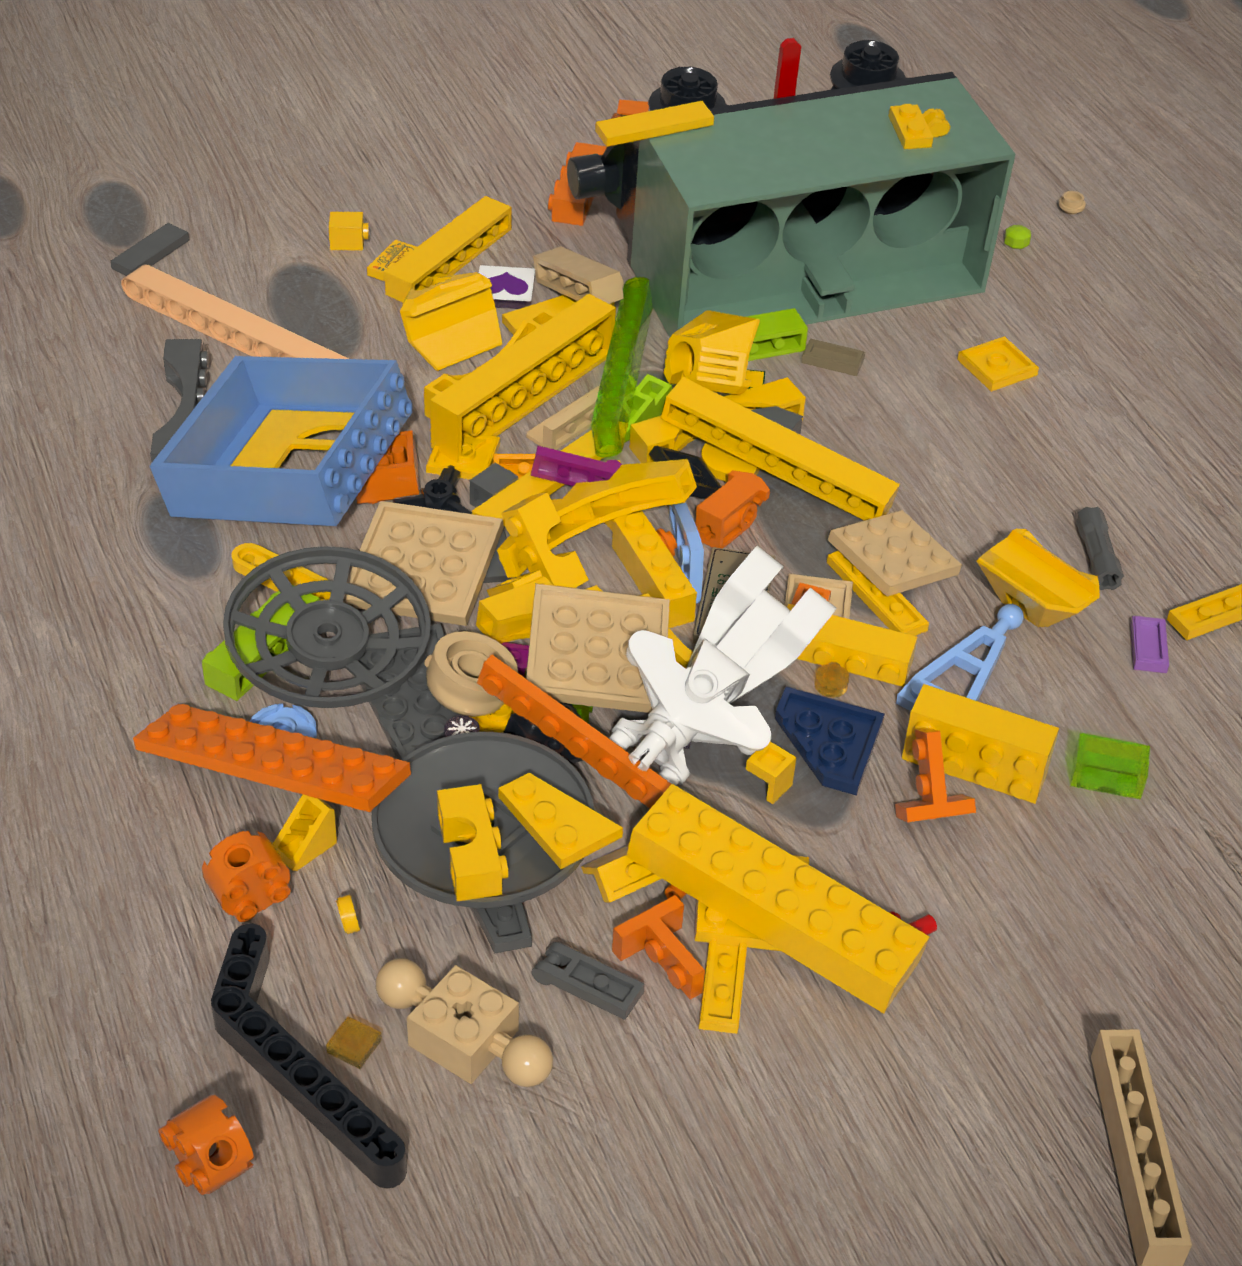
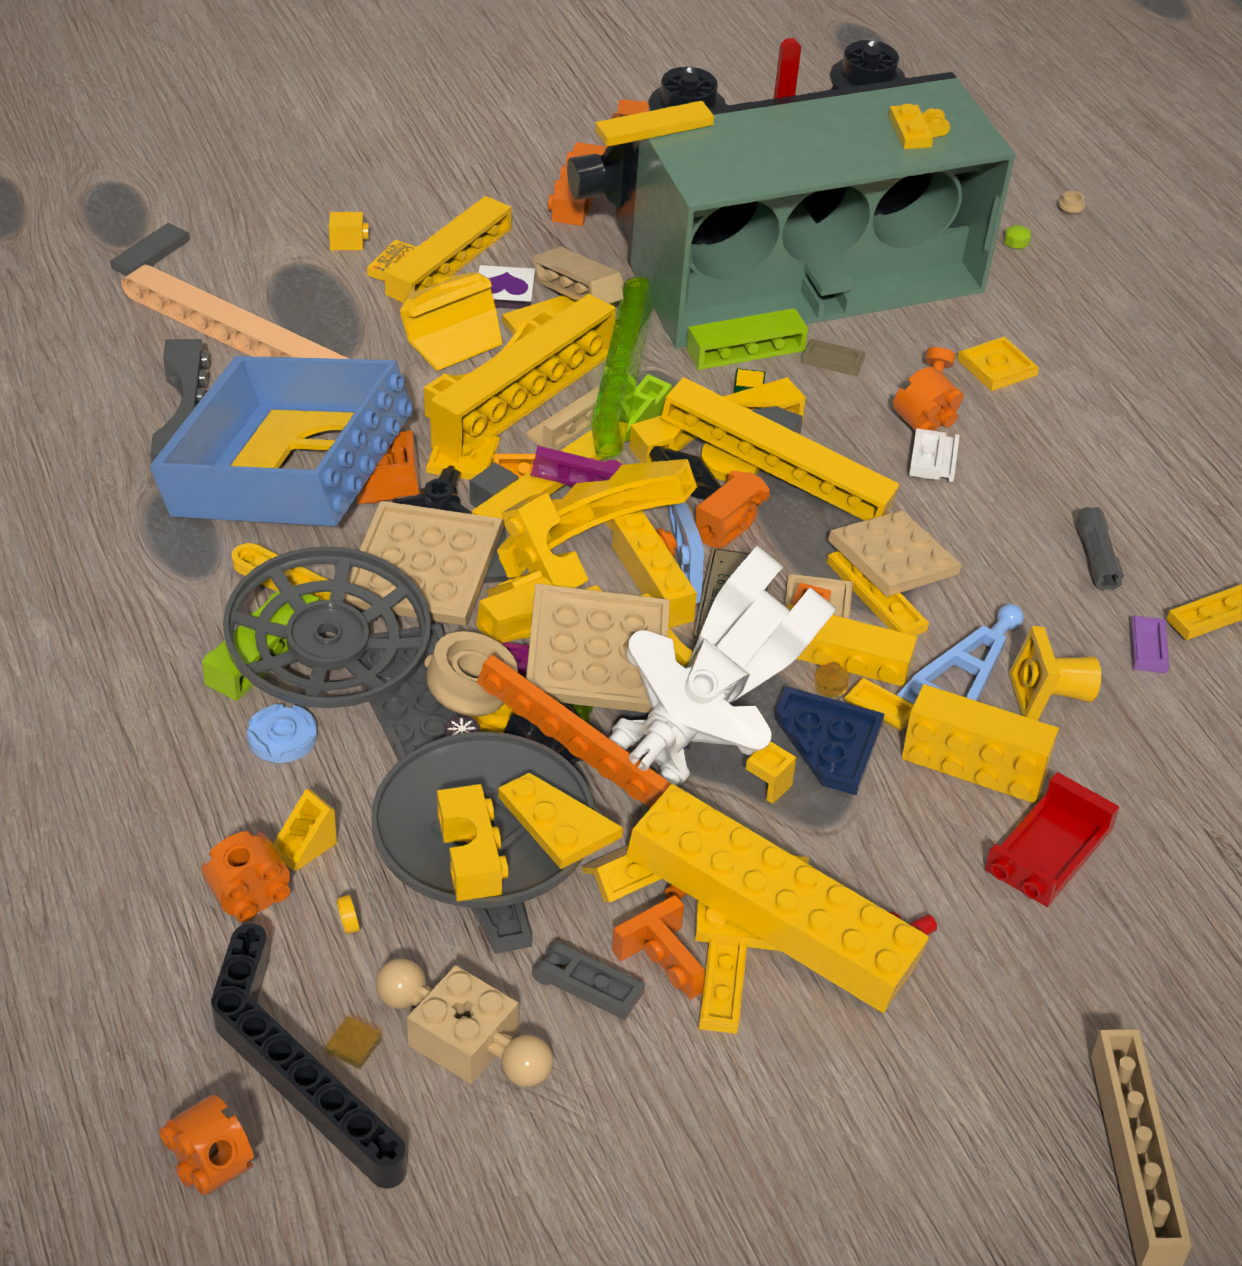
orange plate [133,704,411,812] -> none
yellow helmet [663,310,760,395] -> none
orange bracket [895,728,976,822] -> none
yellow helmet [976,528,1100,627] -> none
clear neon green piece [1070,733,1150,800] -> none
none -> yellow tile [845,678,914,731]
none -> orange brick [893,366,964,432]
none -> white plate [909,428,960,482]
none -> orange tile [925,347,955,373]
none -> red panel [985,772,1120,907]
none -> yellow plant [1009,626,1101,721]

